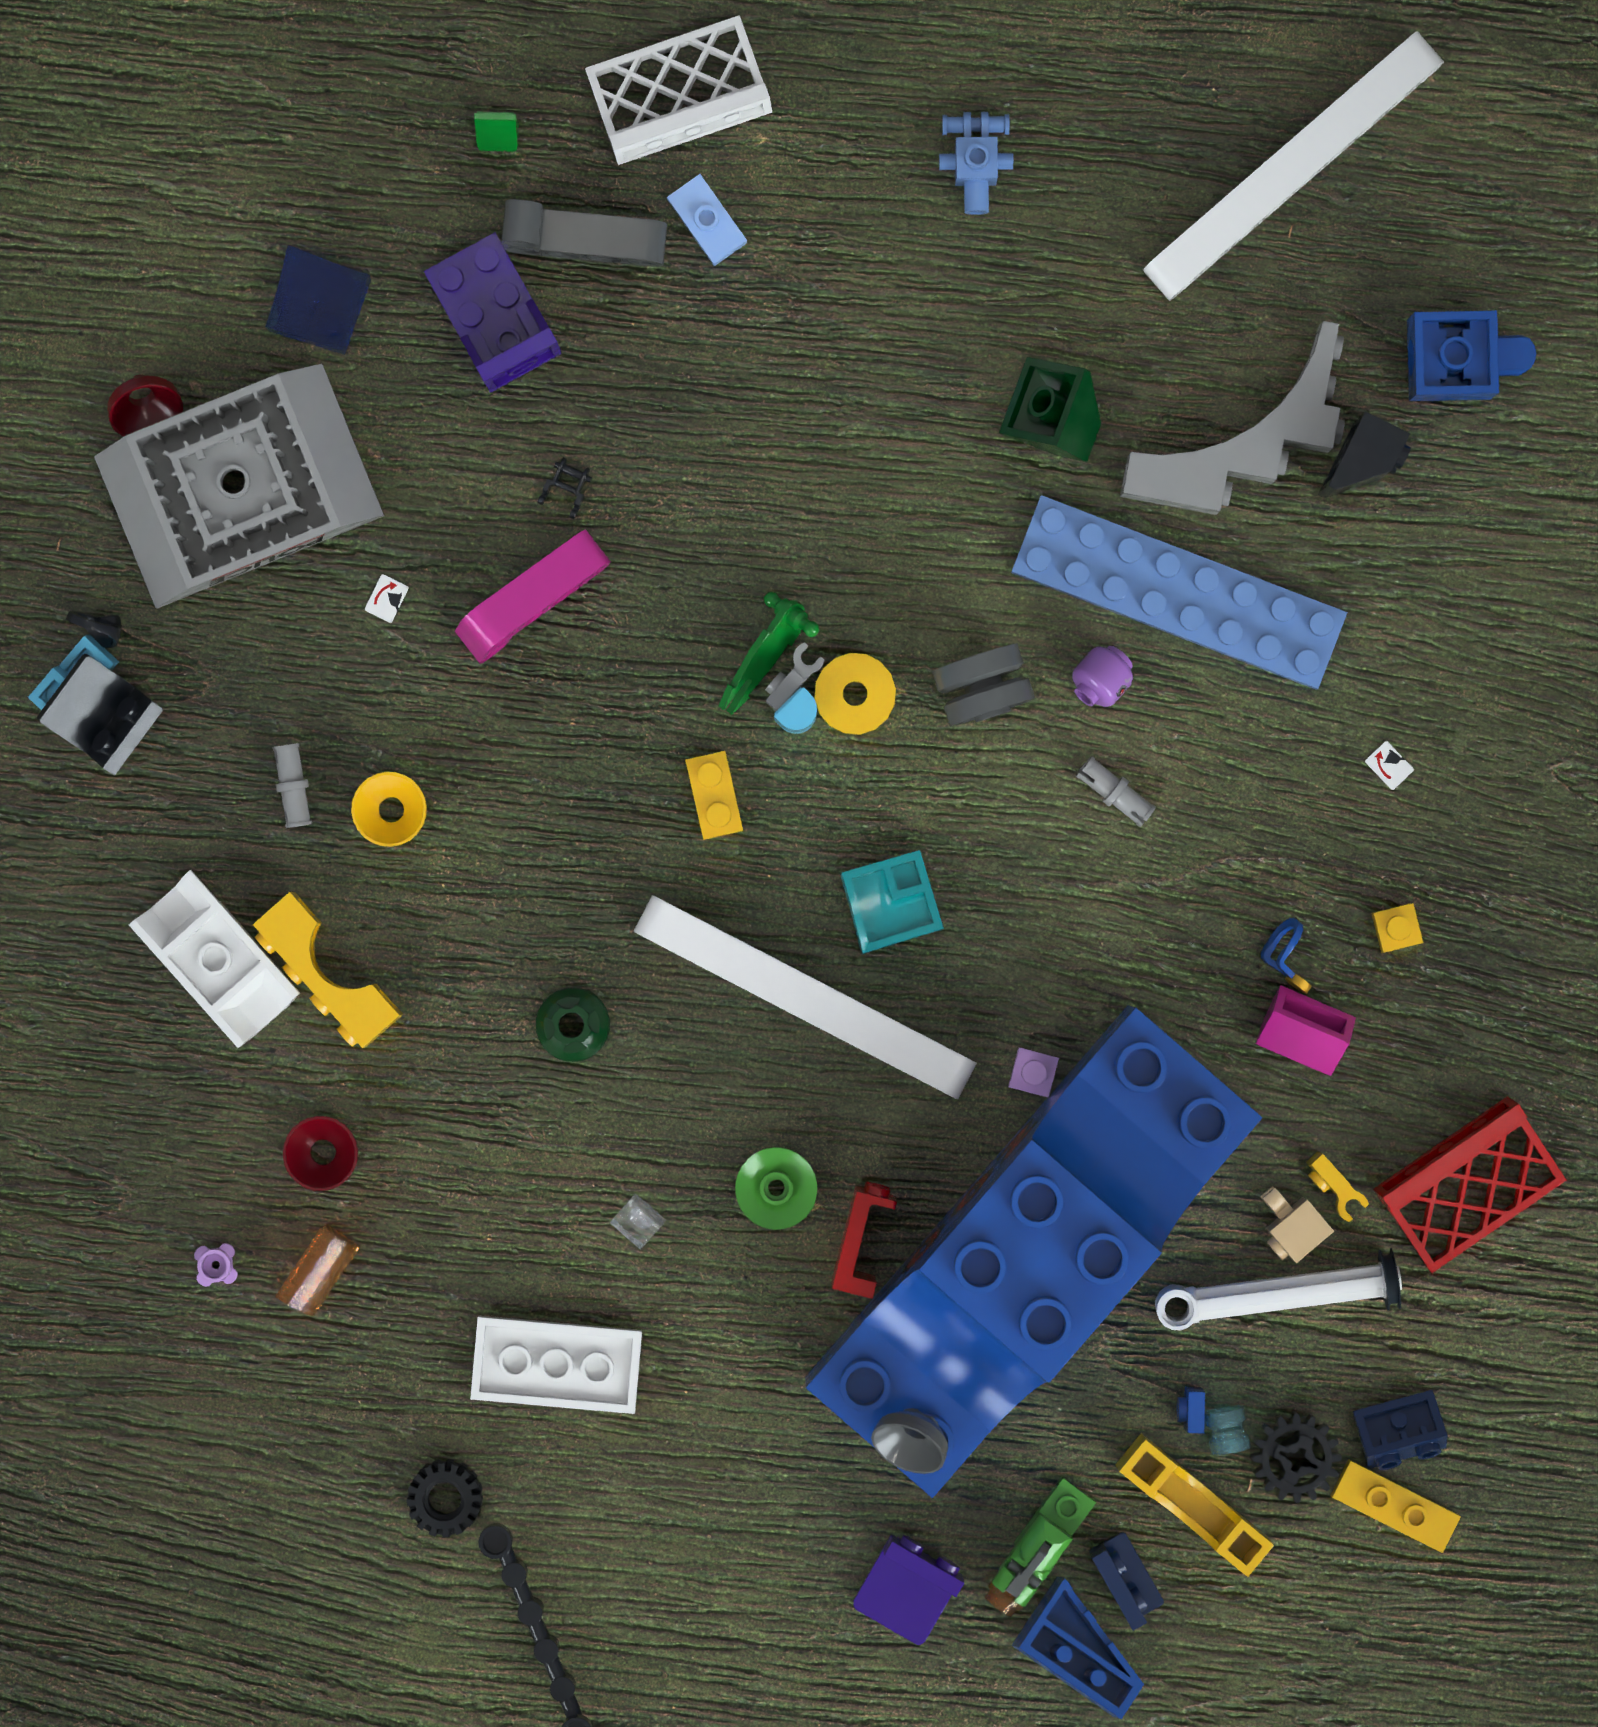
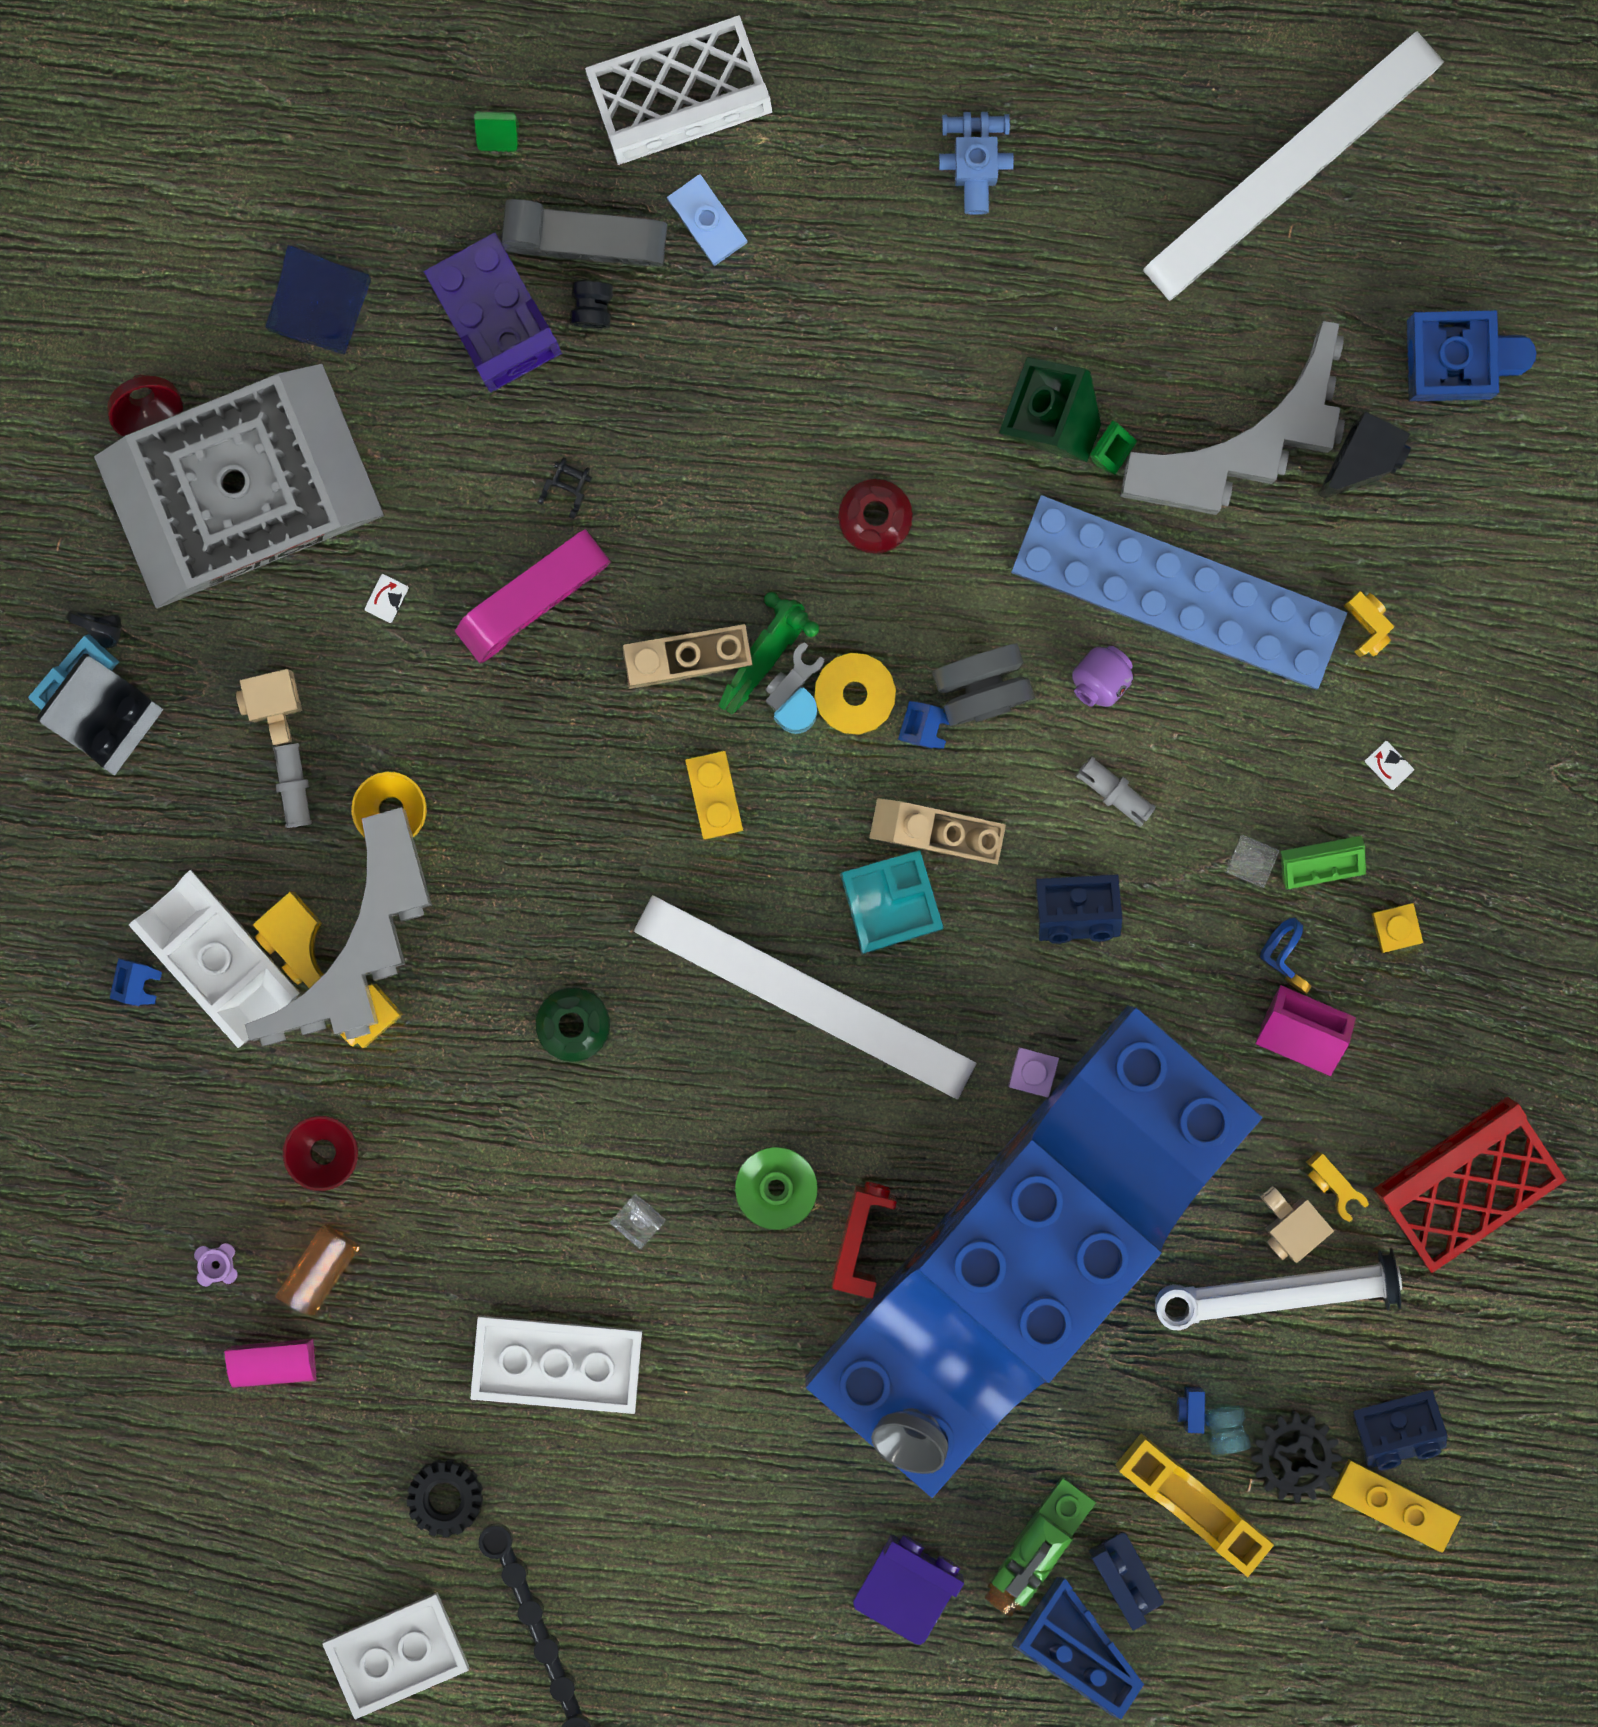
none -> blue tile [110,958,162,1006]
none -> dark pink brick [224,1339,317,1388]
none -> tan brick [236,669,302,746]
none -> light grey arch [245,807,432,1047]
none -> white plate [322,1592,470,1719]
none -> black wheel [570,281,613,329]
none -> tan slope [622,624,752,689]
none -> dark red piece [838,479,913,554]
none -> tan slope [869,798,1006,865]
none -> blue tile [898,701,949,749]
none -> dark blue bracket [1036,875,1122,944]
none -> green slope [1090,420,1137,475]
none -> clear plate [1225,835,1280,888]
none -> bright green plate [1281,836,1366,890]
none -> yellow bracket [1343,591,1394,658]

